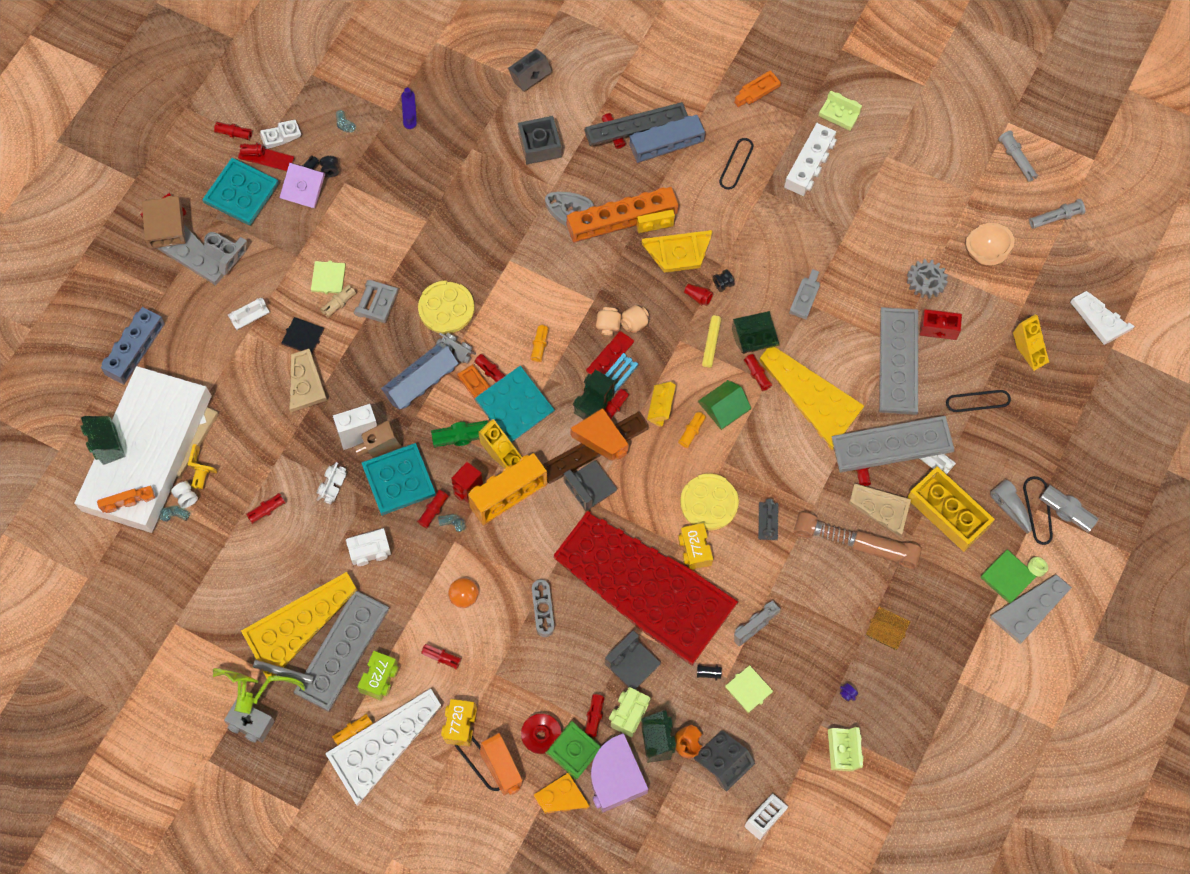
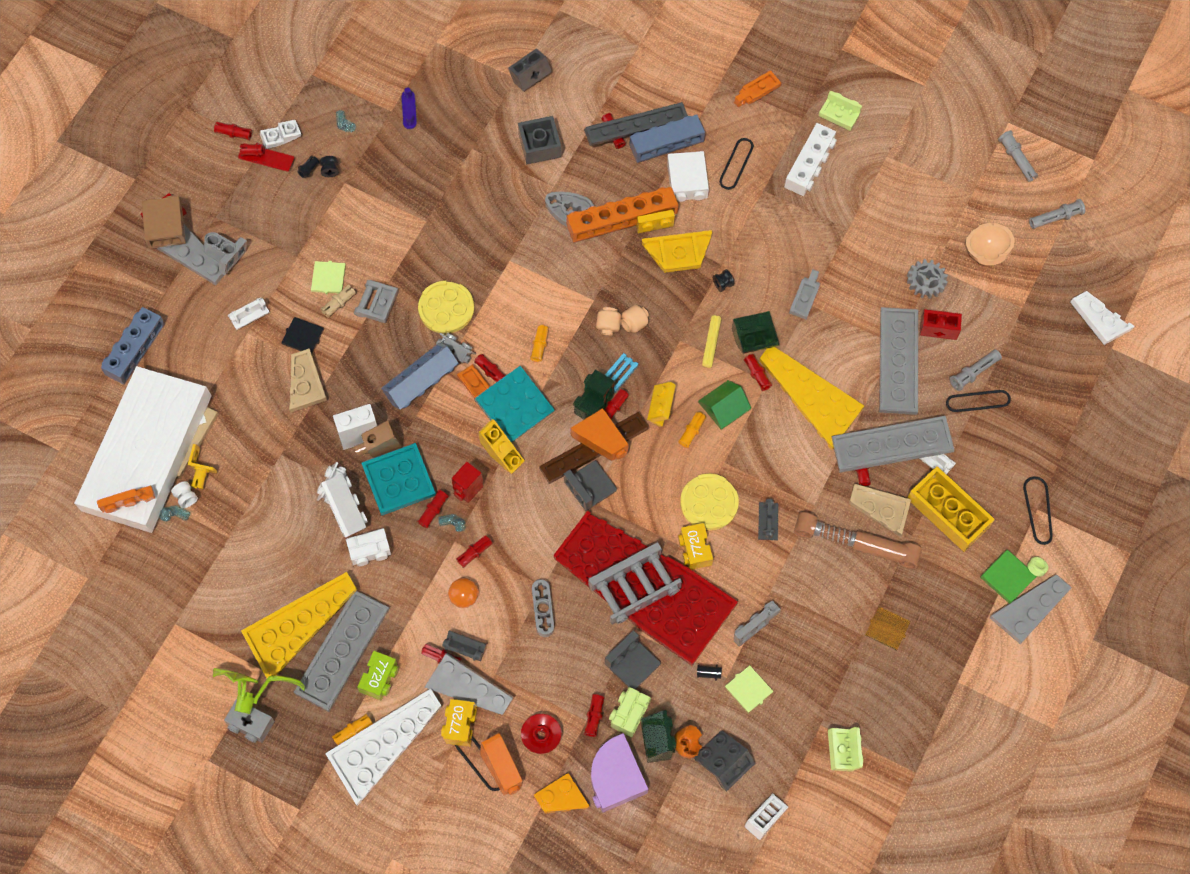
clear green slope [80,416,126,465] -> none
teal plate [202,158,279,226] -> none
red pin [246,493,285,524] -> none
light grey bar [253,660,314,684] -> none
lavender plate [280,163,325,209] -> none
green piece [431,420,488,448] -> none
light orange brick [468,453,547,525] -> none
bright green tile [545,721,601,779] -> none
red piece [586,331,634,381] -> none
red cone [684,284,713,306] -> none
dark purple plate [840,683,858,702] -> none
light grey piece [990,480,1032,534] -> none
yellow slope [1013,314,1049,371] -> none
light grey piece [1040,485,1099,533] -> none
none -> white slope [320,474,368,537]
none -> light grey wing [425,653,514,715]
none -> dark grey hinge [442,630,486,661]
none -> red axle [456,536,492,568]
none -> light grey fence [588,542,682,625]
none -> white brick [667,151,709,202]
none -> light grey pin [950,349,1002,391]

